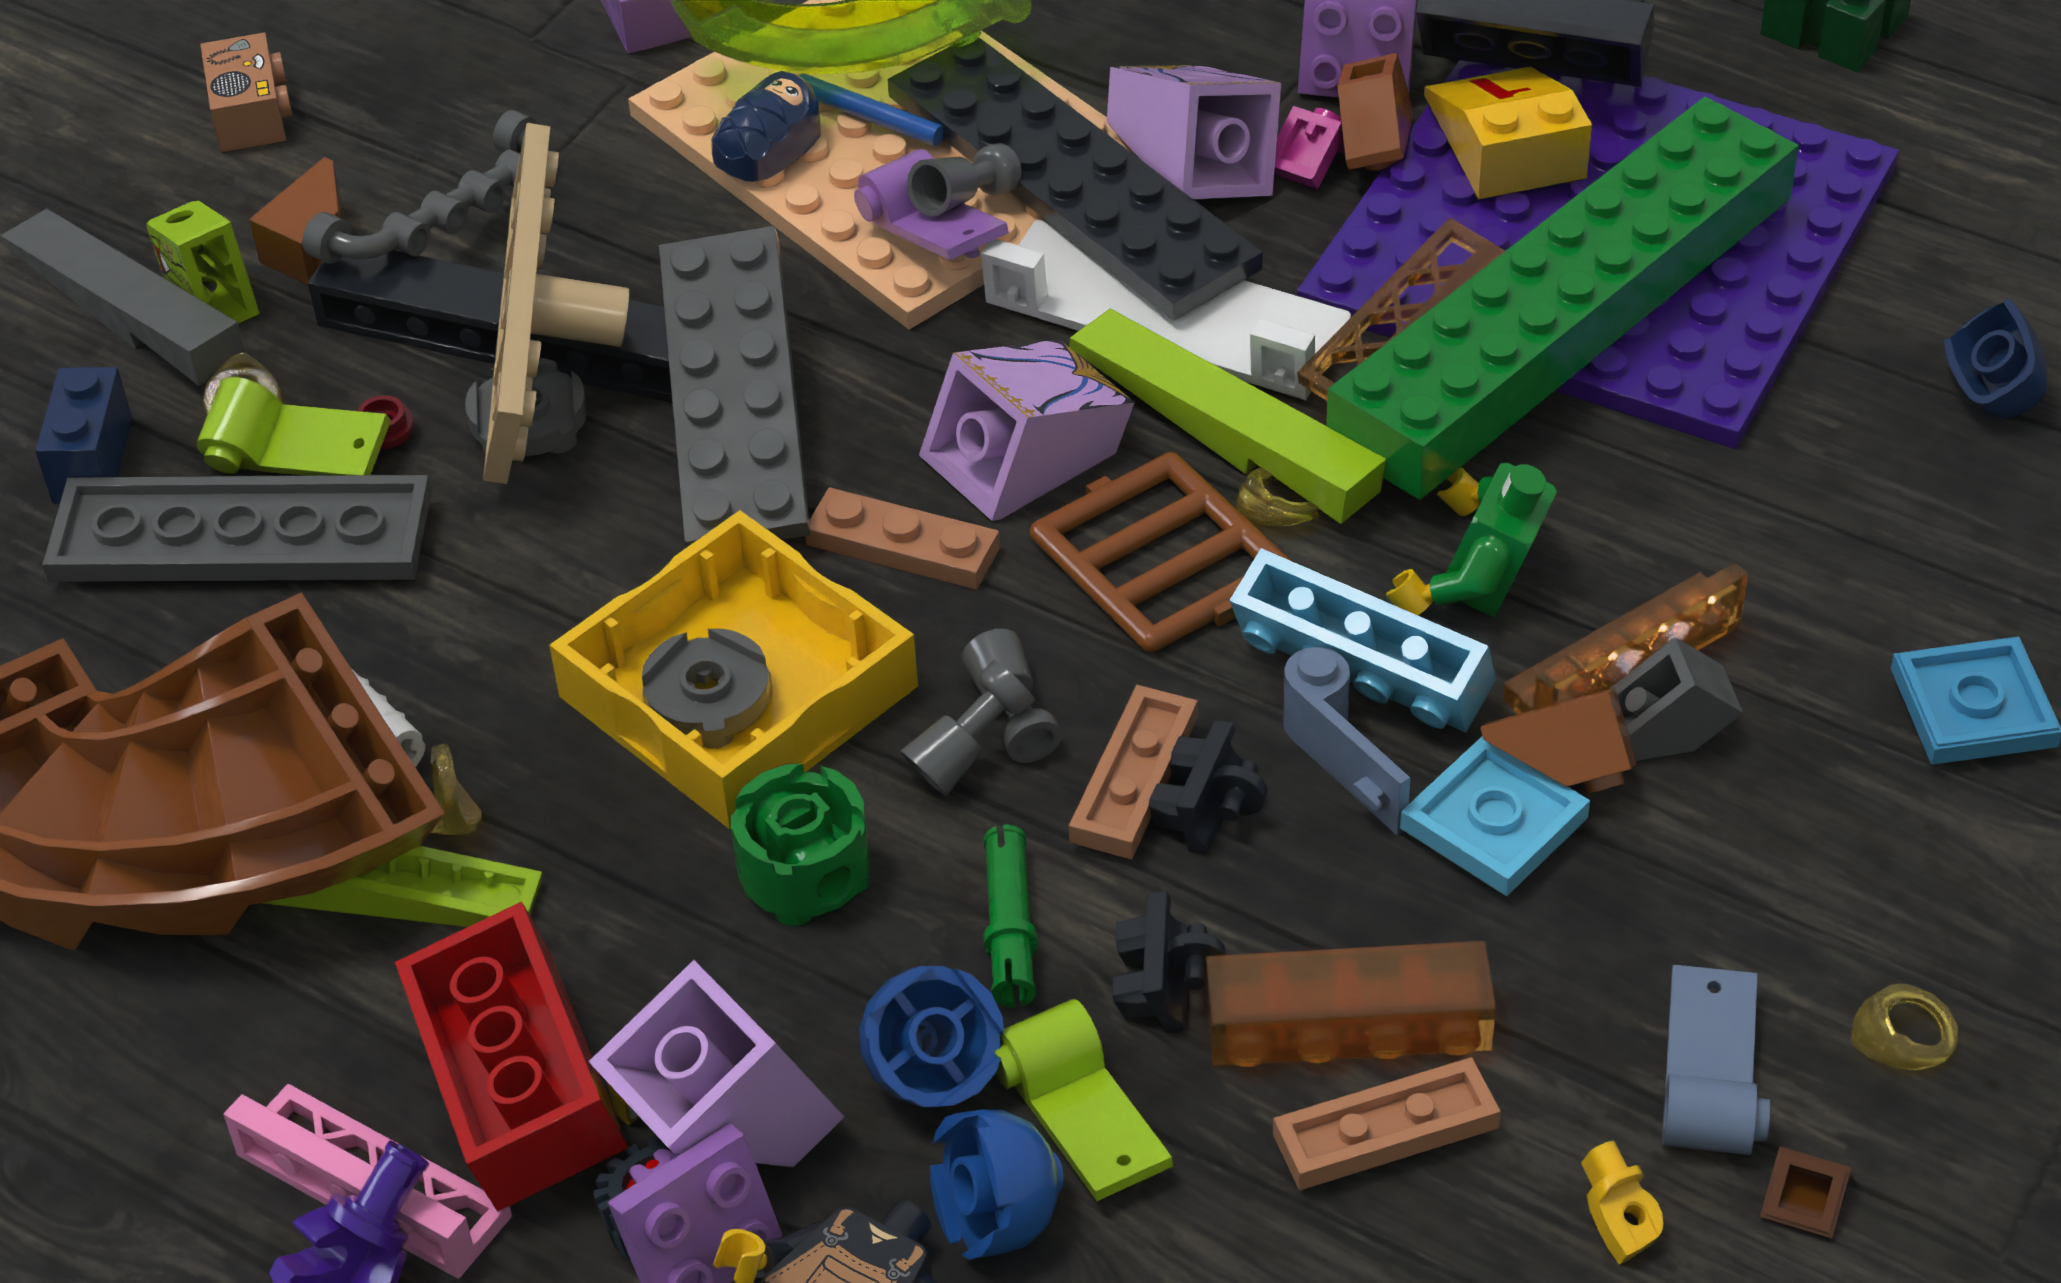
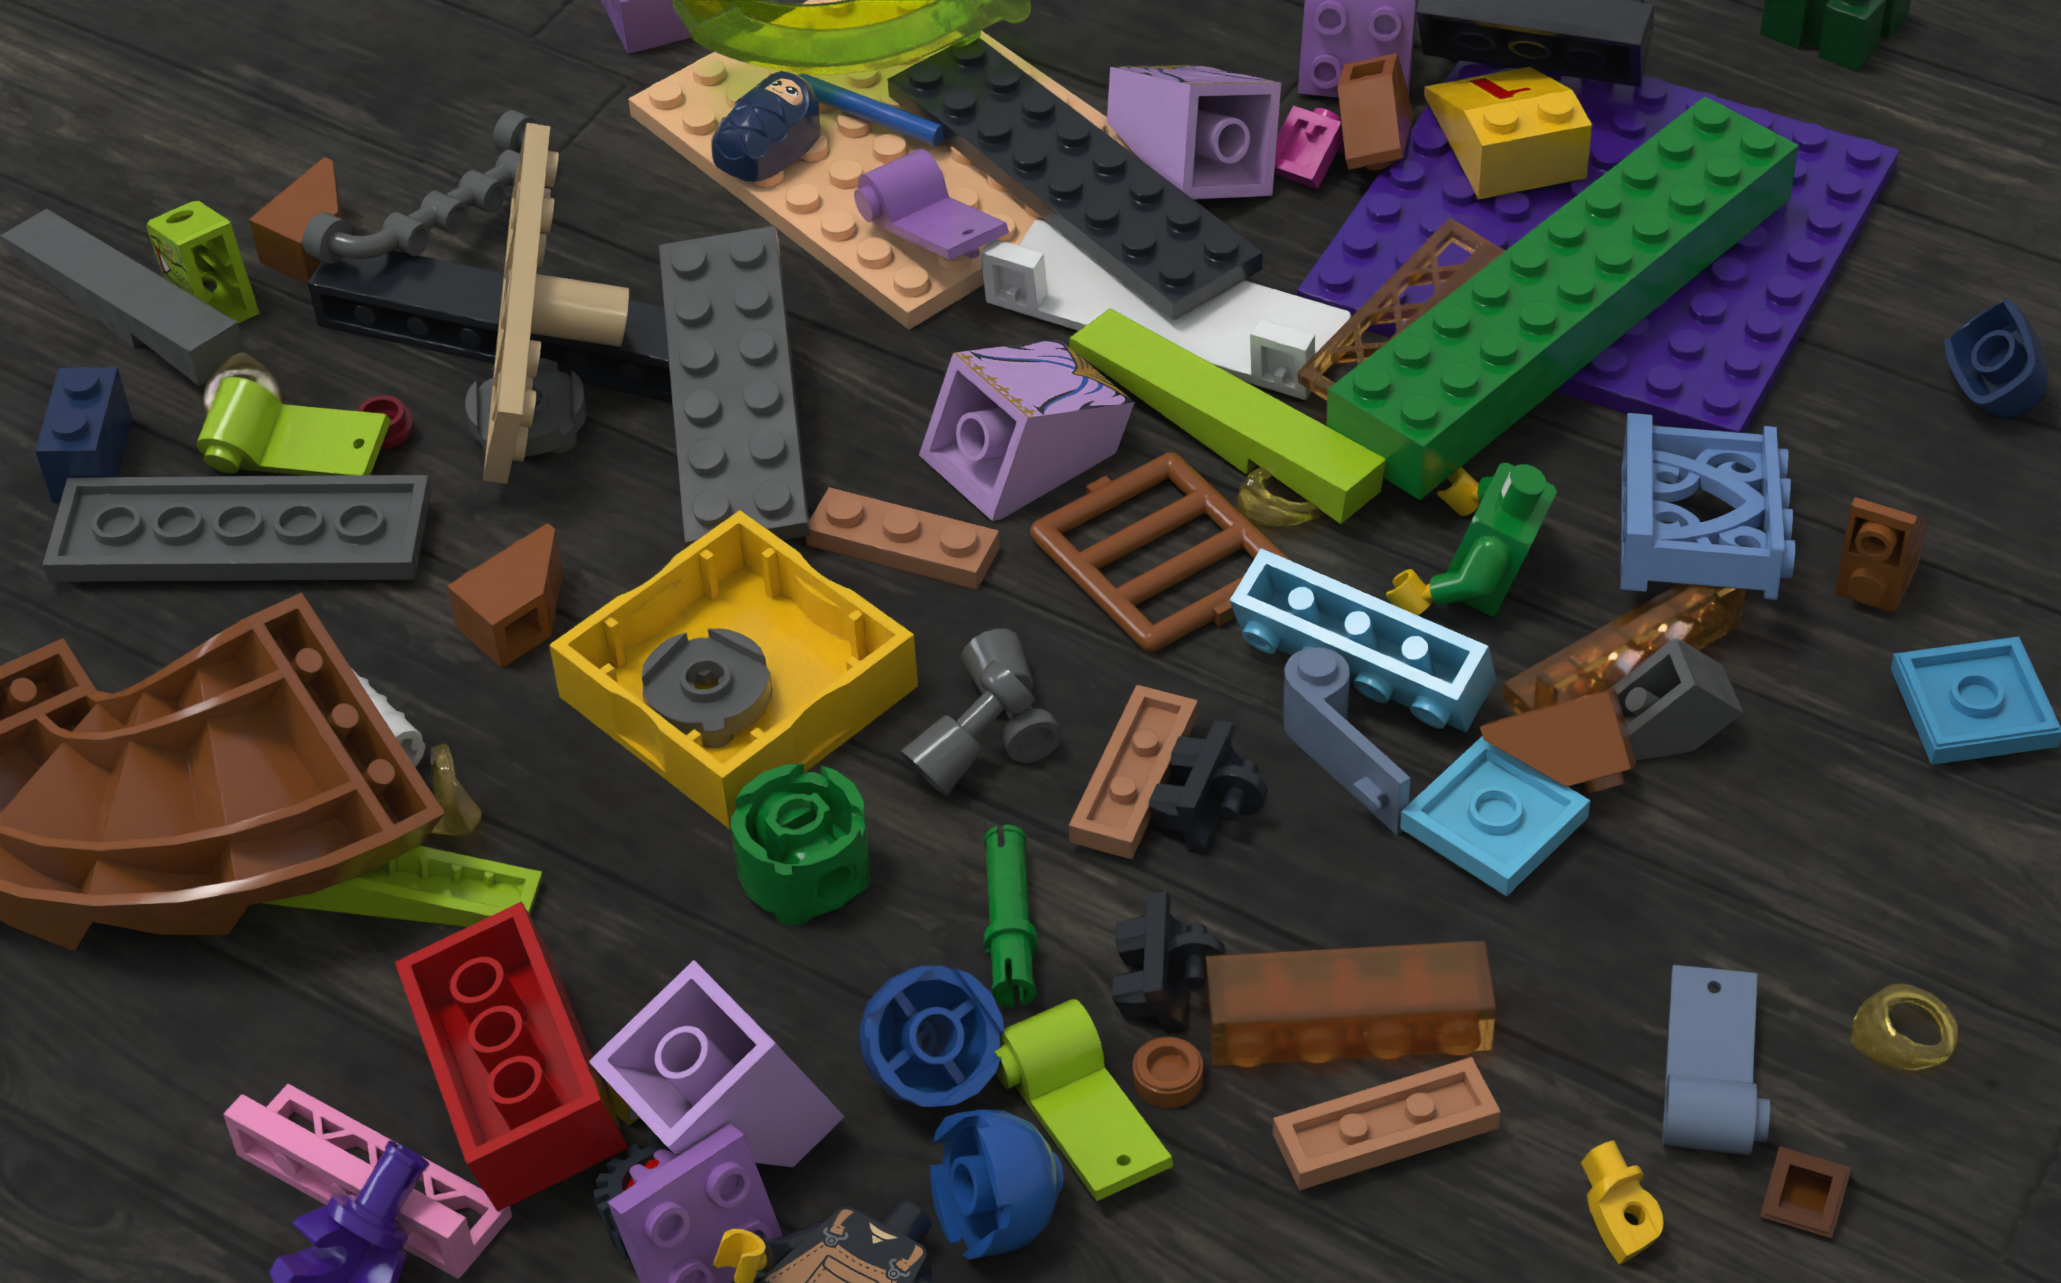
nougat brick [200,32,293,153] -> none
dark grey piece [907,143,1022,217] -> none
none -> dark orange slope [447,523,563,668]
none -> dark orange tile [1133,1037,1203,1108]
none -> medium blue fence [1620,413,1795,600]
none -> dark orange slope [1835,497,1928,613]

